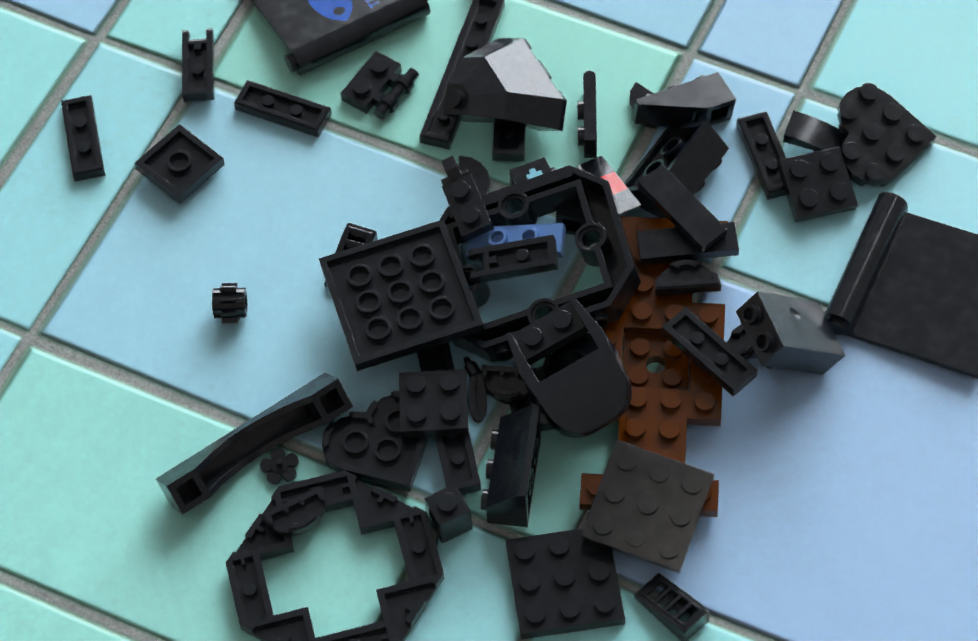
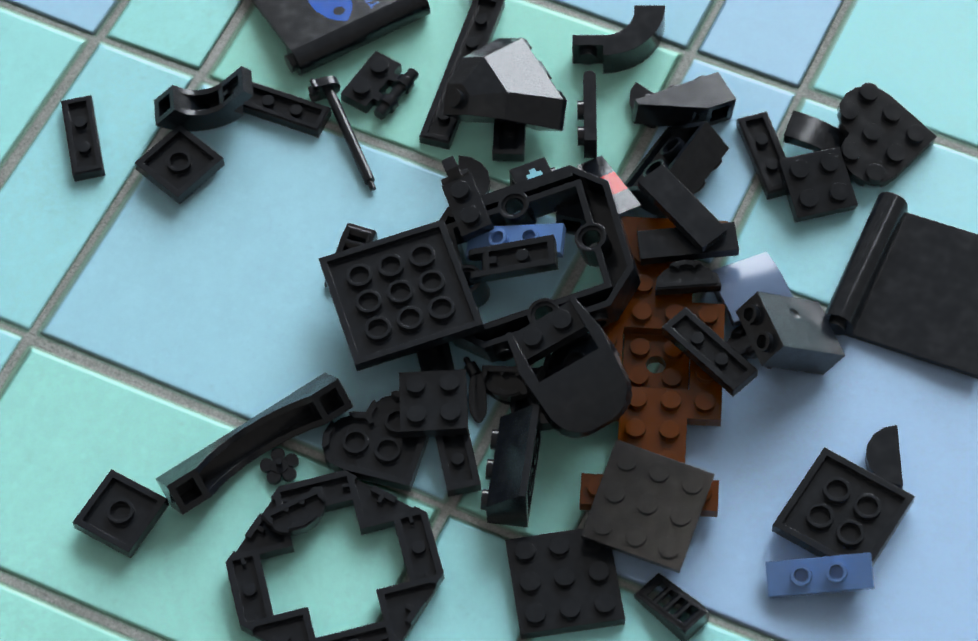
black hinge [182,28,215,102] -> none
black gear [212,283,248,324] -> none
black brick [424,484,472,544] -> none
none -> black plate [73,469,169,558]
none -> black arch [154,66,253,131]
none -> black piece [308,76,376,191]
none -> black arch [572,5,665,74]
none -> sand blue slope [712,251,793,327]
none -> medium blue plate [765,552,875,598]
none -> black plate [772,447,915,565]
none -> black tile [865,425,903,489]

